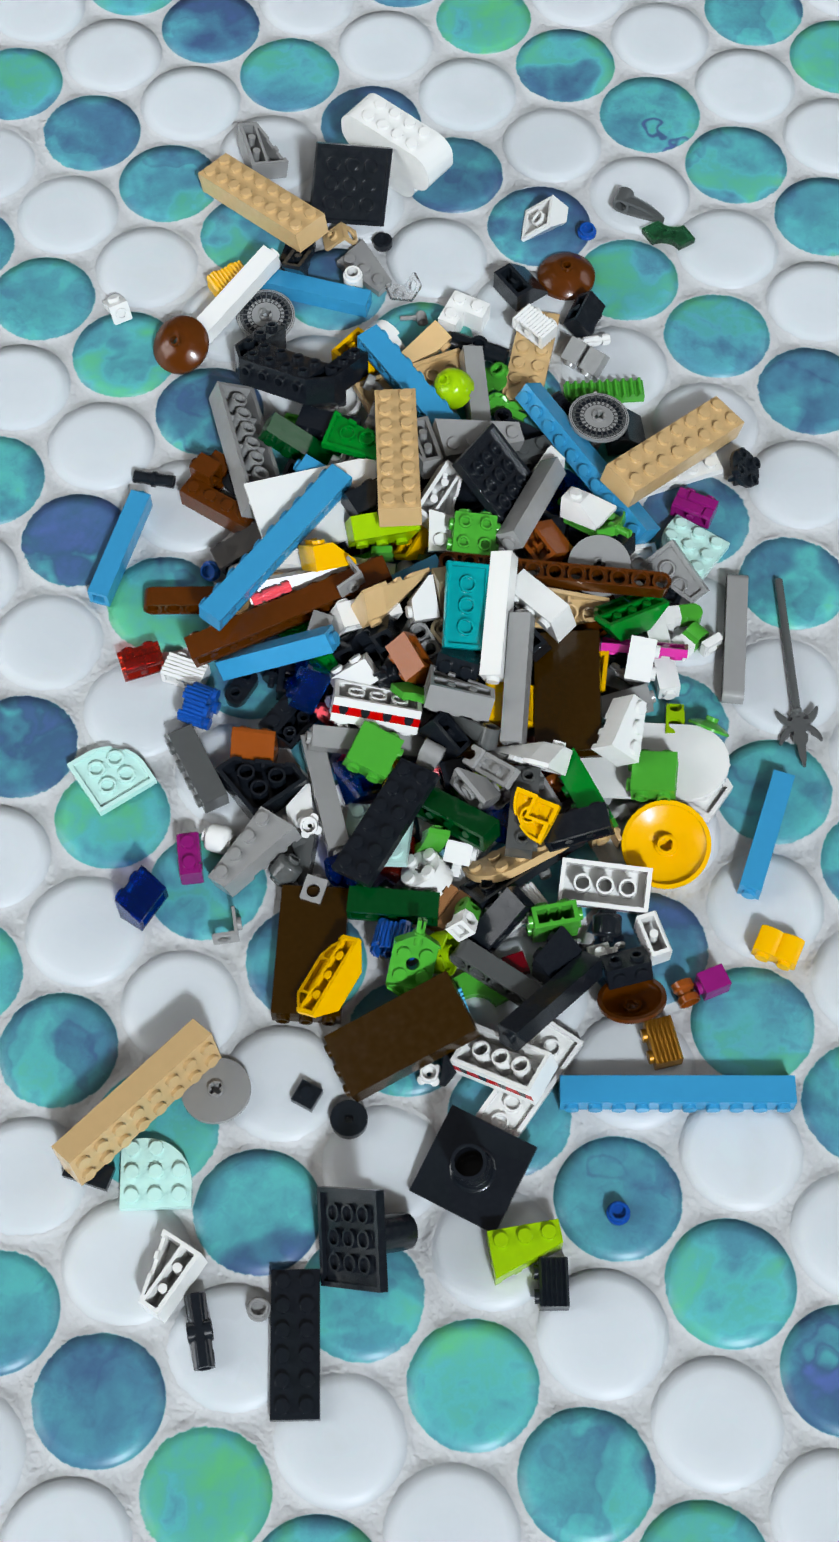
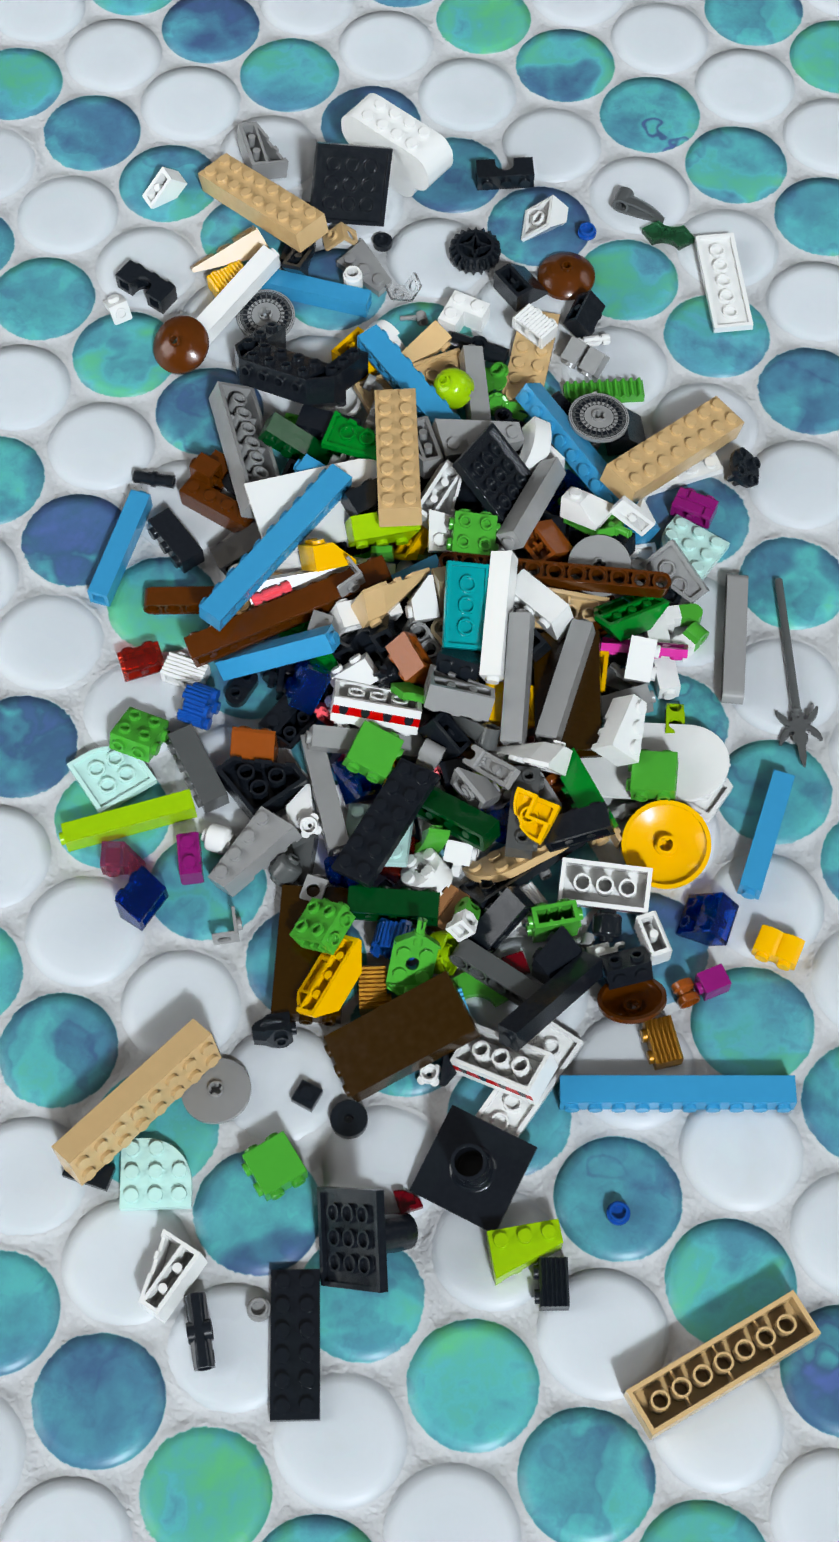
blue plate [200,560,221,581] -> none
bright green dish [688,715,729,737] -> none
white tile [699,632,723,658] -> none
none -> lime brick [59,789,197,852]
none -> clear pink slope [100,841,148,877]
none -> bright green brick [109,707,170,763]
none -> black arch [115,260,178,314]
none -> white slope [142,167,187,209]
none -> black brick [148,508,205,573]
none -> wedge [190,225,269,272]
none -> bright green brick [241,1131,308,1201]
none -> black hand [252,1012,297,1048]
none -> bright green brick [289,898,356,955]
none -> pearl gold brick [359,965,392,1016]
none -> dark red tile [393,1190,423,1213]
none -> black gear [449,227,501,275]
none -> black arch [476,157,535,191]
none -> white arch [519,416,552,474]
none -> light grey brick [535,619,596,743]
none -> white slope [610,495,656,536]
none -> tan brick [623,1290,821,1440]
none -> clear blue slope [676,892,739,946]
none -> white plate [695,233,754,333]

